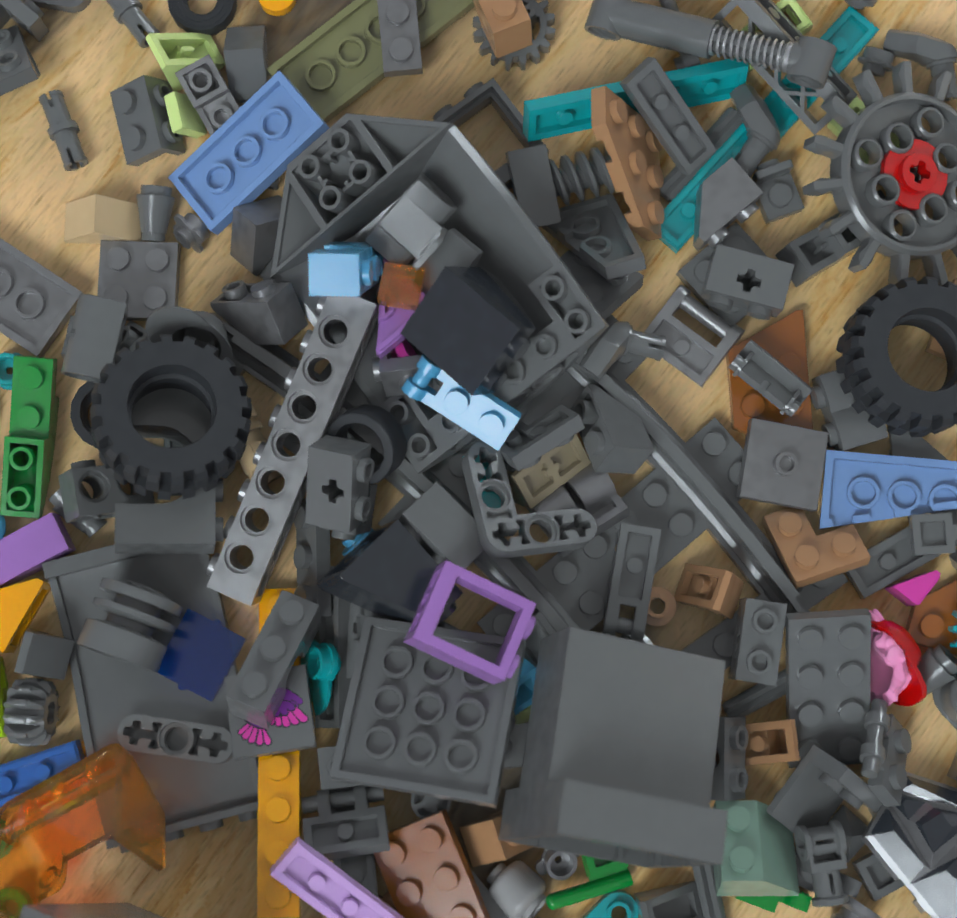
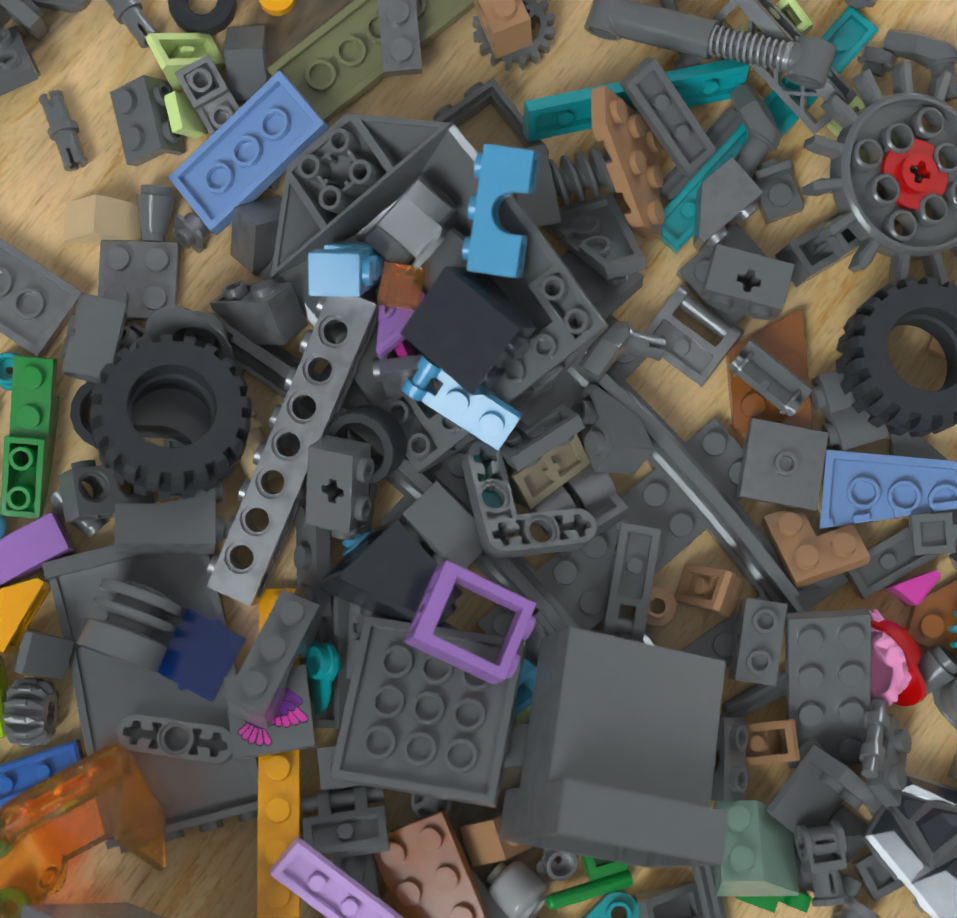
none -> dark azure arch [462,144,540,278]

